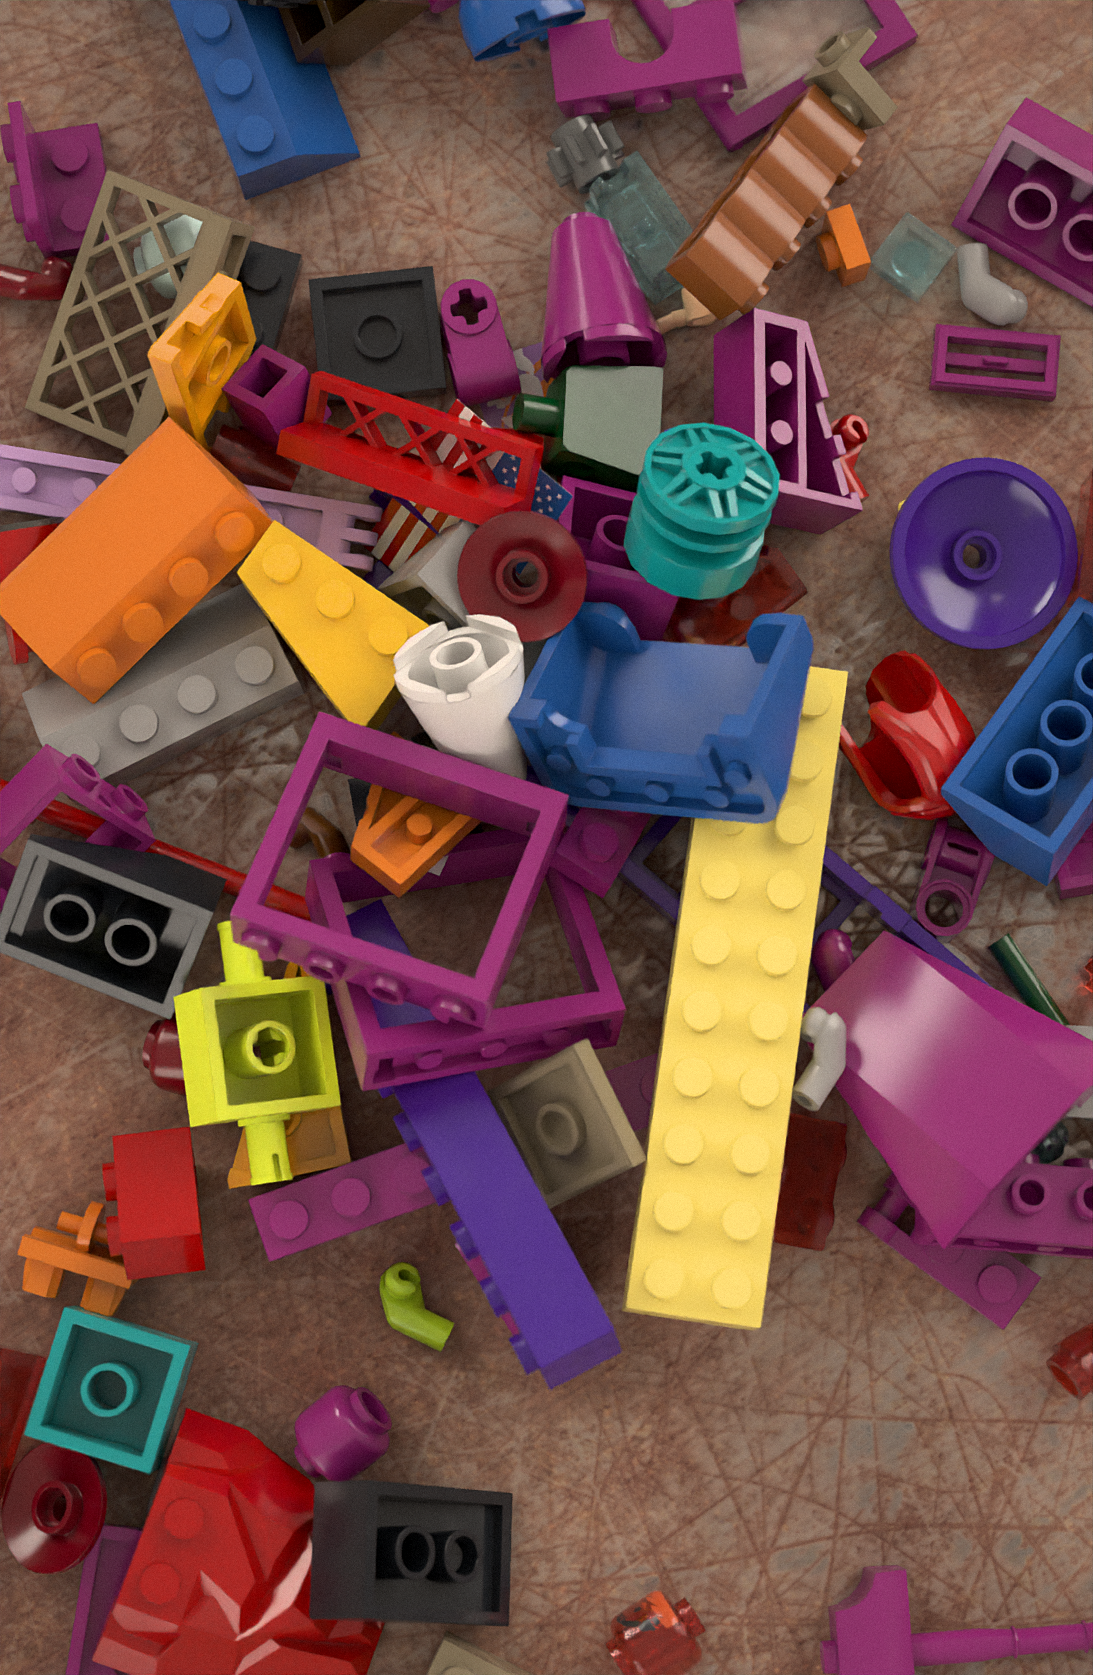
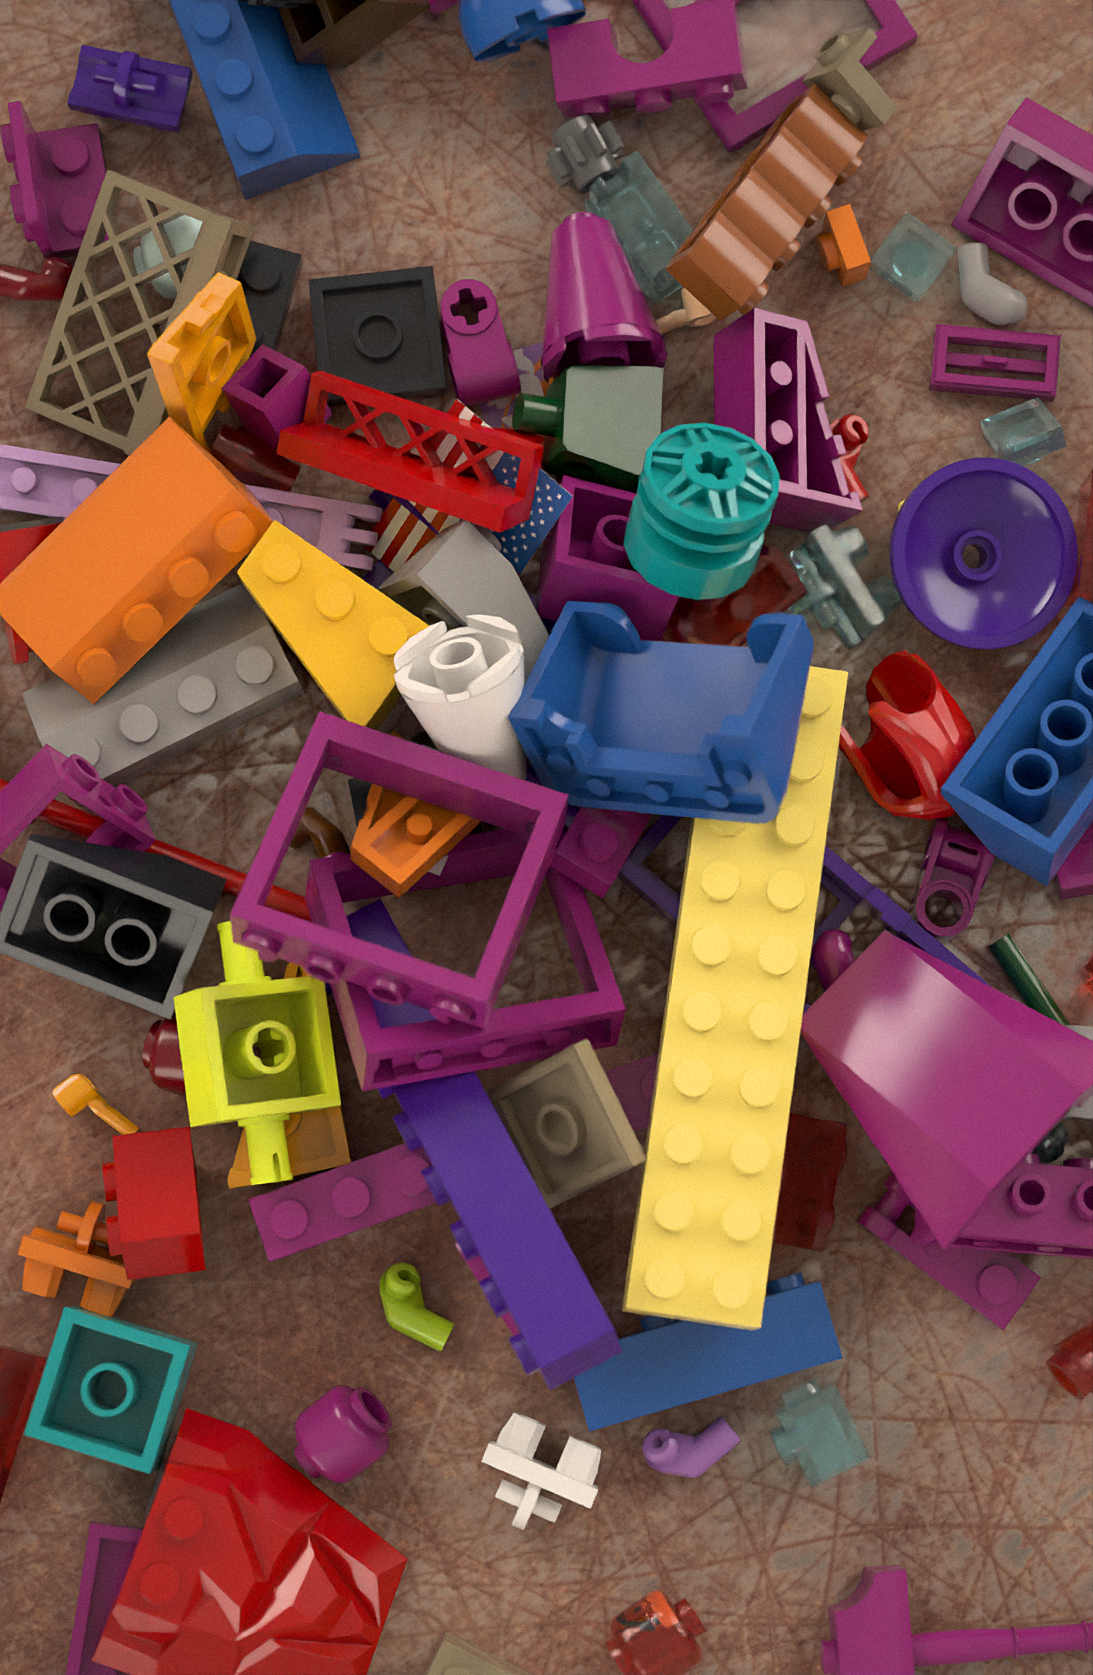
dark red dish [1,1442,107,1575] -> none
black slope [309,1480,513,1626] -> none
dark red dish [457,511,588,642] -> none
light grey arm [792,1007,846,1111] -> none
none -> light orange hand [53,1074,139,1135]
none -> dark purple hips [67,45,193,133]
none -> white hips [481,1411,601,1530]
none -> blue brick [574,1272,843,1431]
none -> medium lavender arm [642,1416,741,1478]
none -> clear light blue brick [769,1378,871,1487]
none -> clear light blue hips [789,524,901,650]
none -> clear light blue plate [980,397,1067,465]

